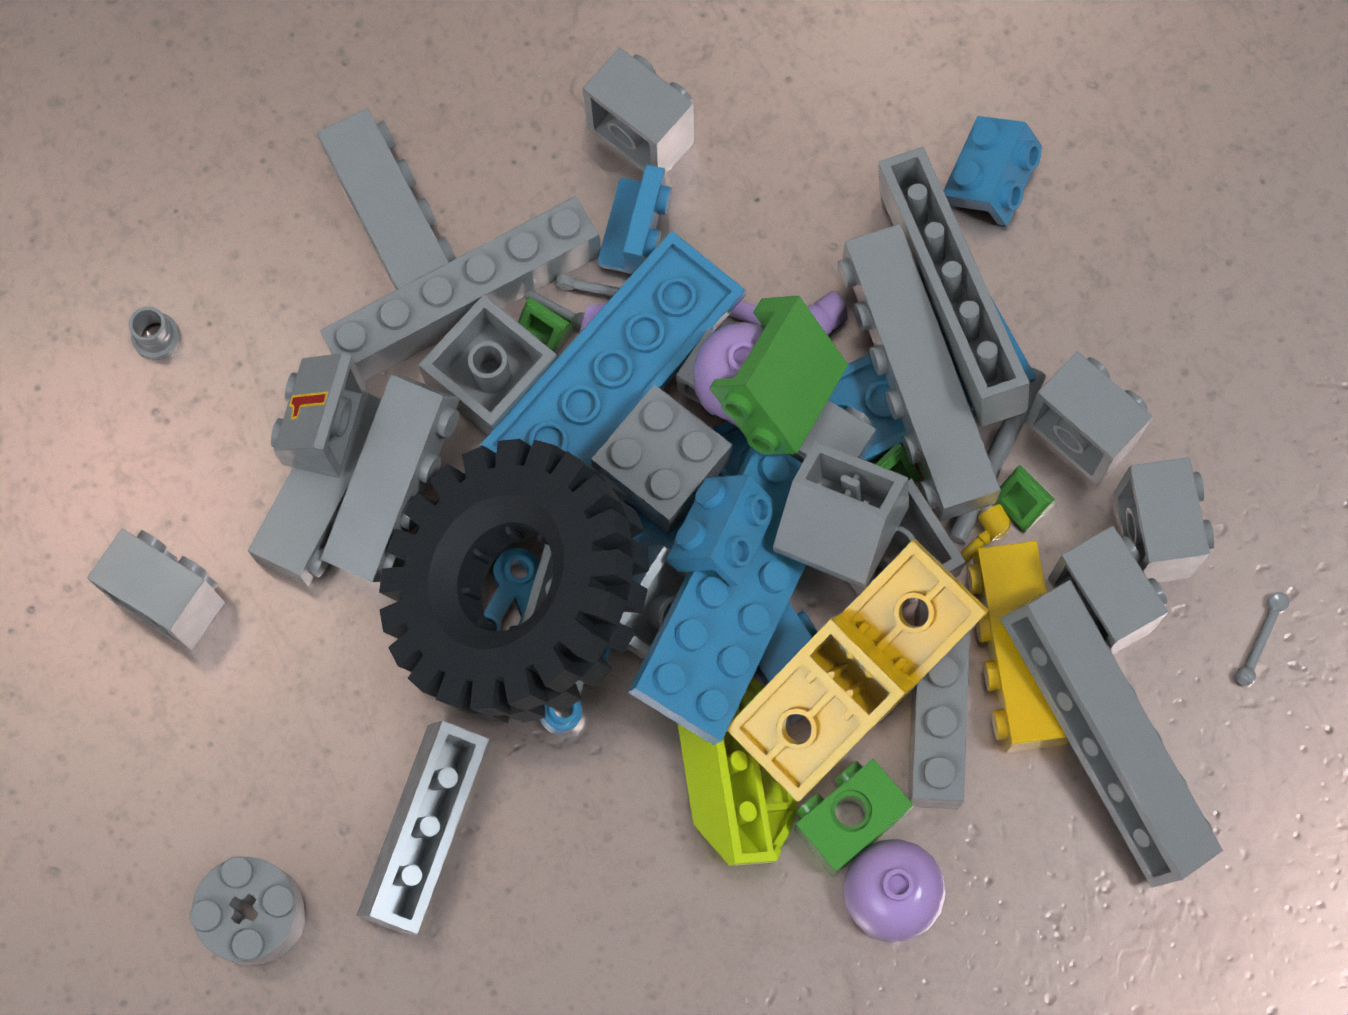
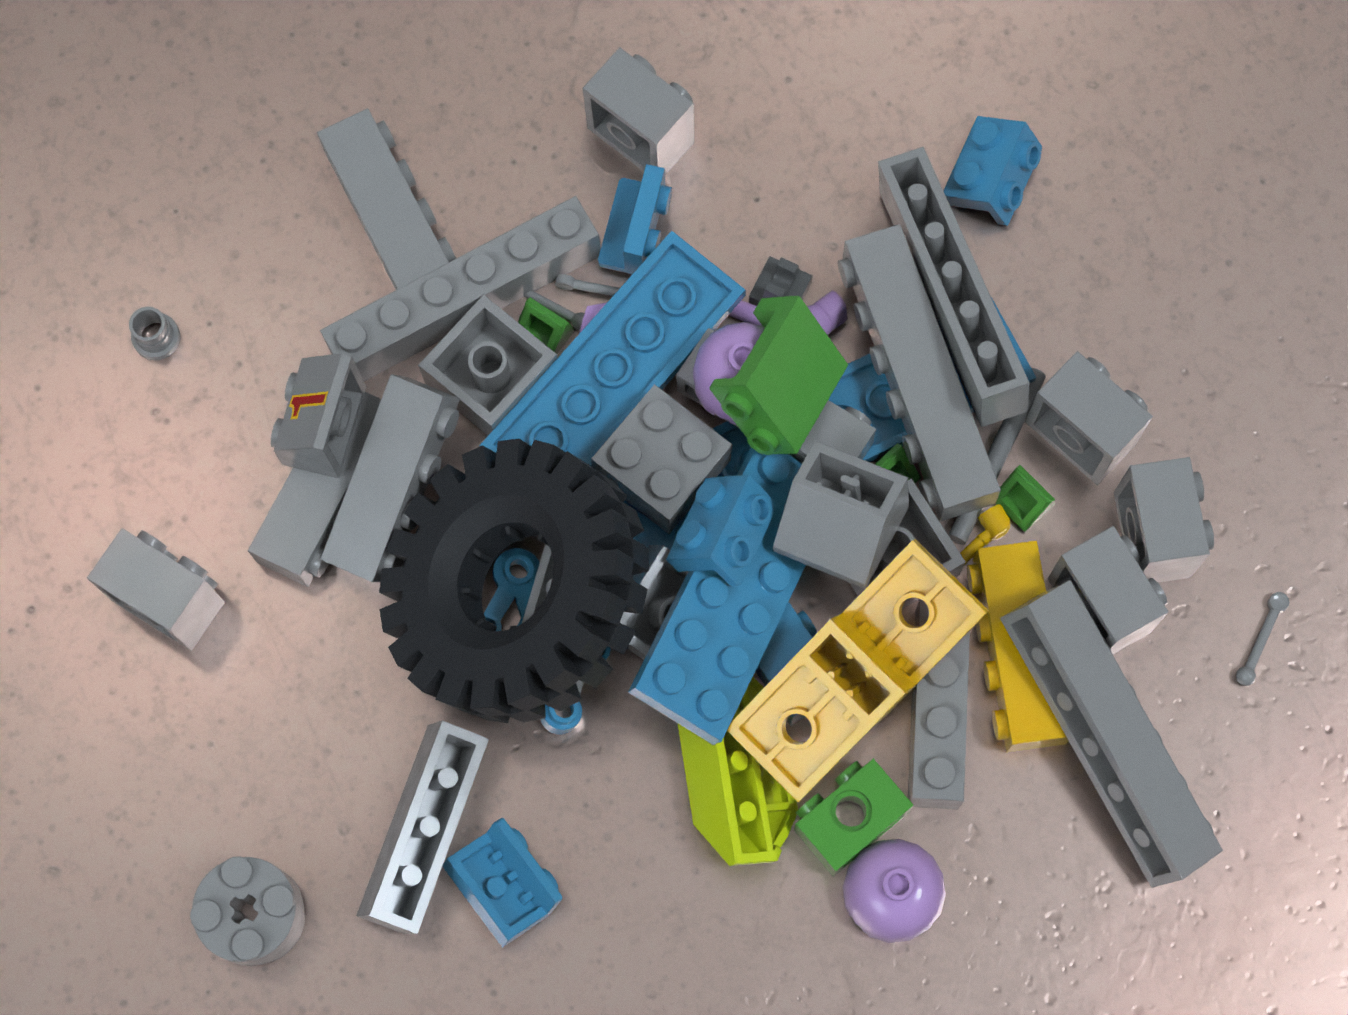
none -> dark azure bracket [442,818,563,948]
none -> dark grey tile [749,256,813,306]

